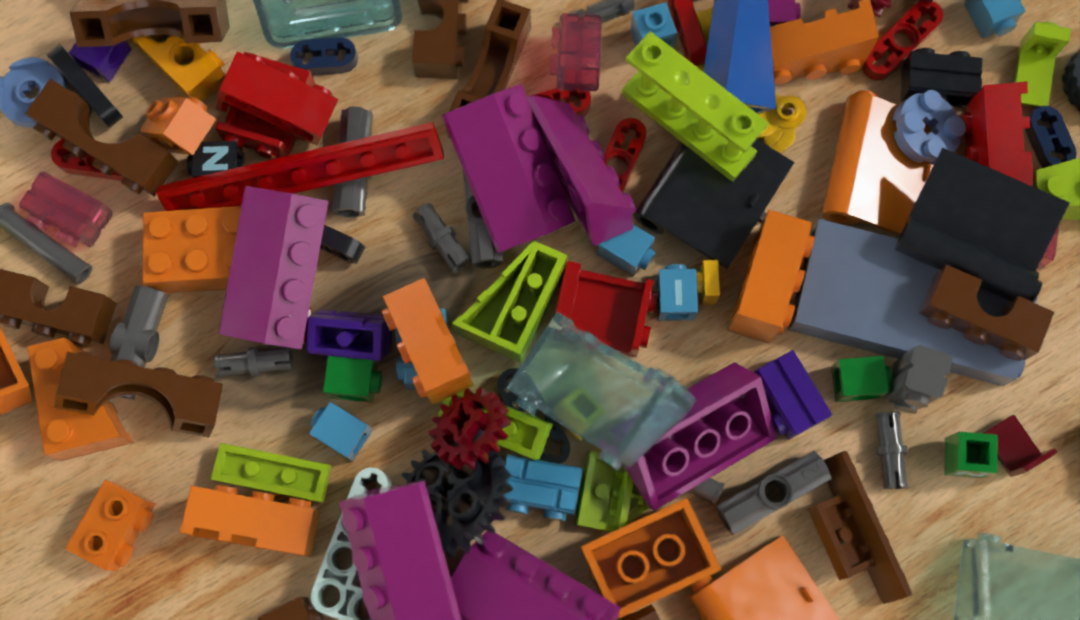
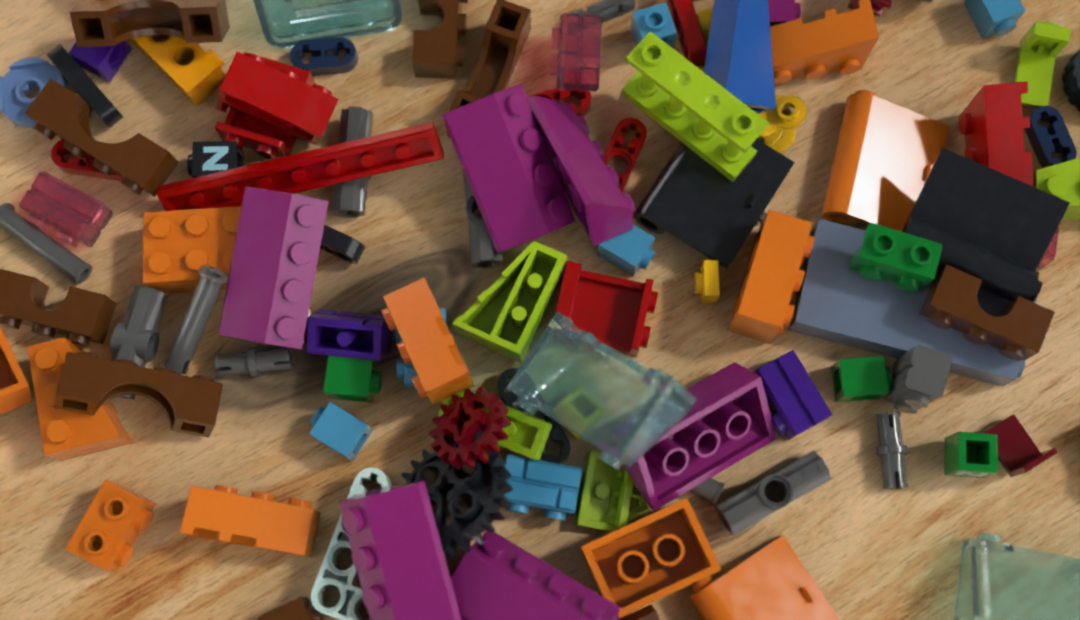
orange brick [139,96,216,155] -> none
lime plate [210,443,332,503] -> none
dark grey pin [413,203,472,273] -> none
dark azure brick [656,264,698,321] -> none
reddish brown bracket [807,451,912,604] -> none
red beam [862,1,943,81] -> none
medium blue plate [892,90,966,164] -> none
black brick [900,48,982,108] -> none
none -> dark grey pin [164,266,229,375]
none -> green bracket [849,223,942,292]

